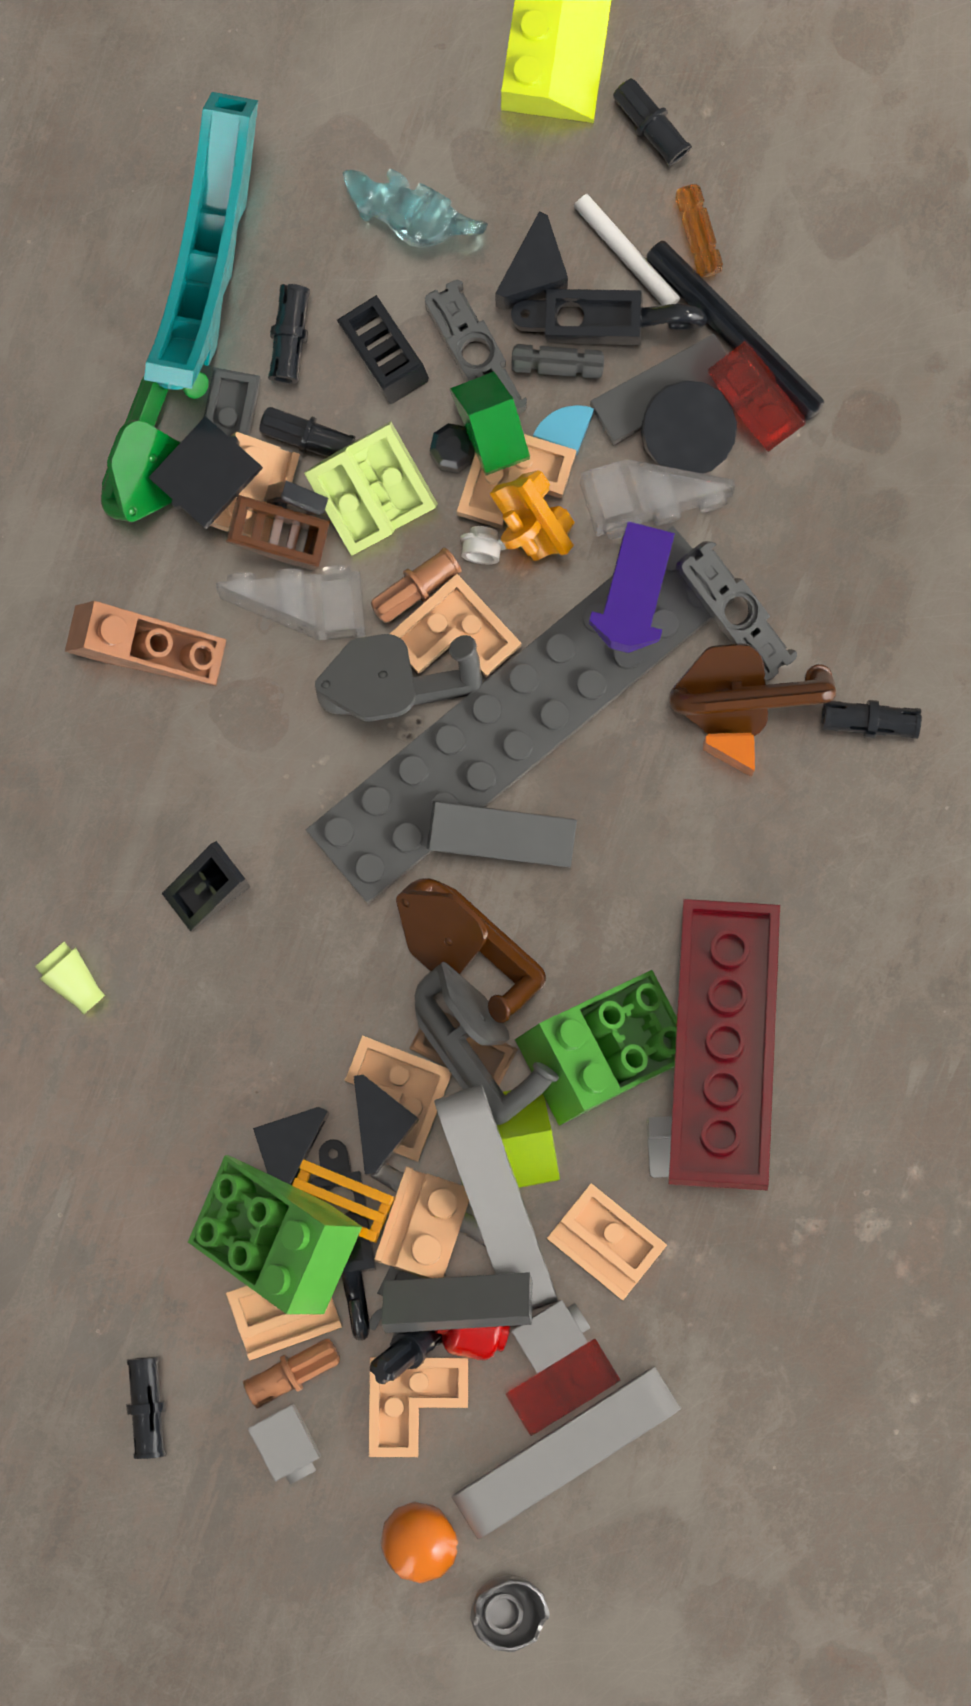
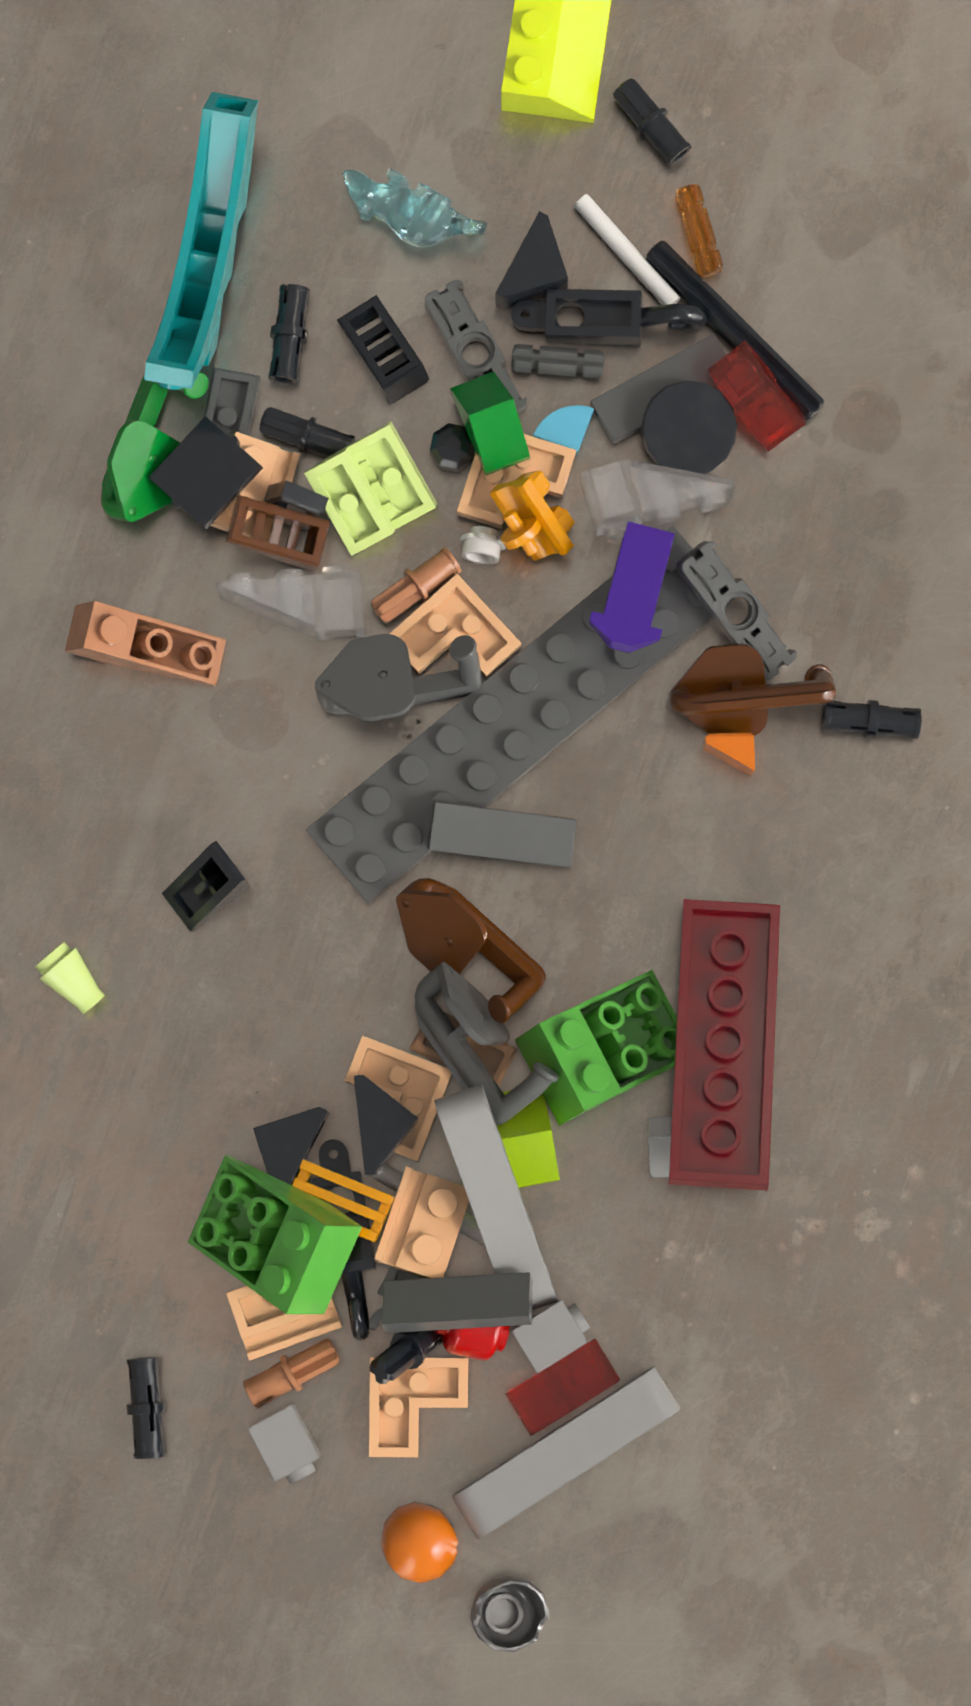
light nougat plate [546,1183,667,1301] -> none

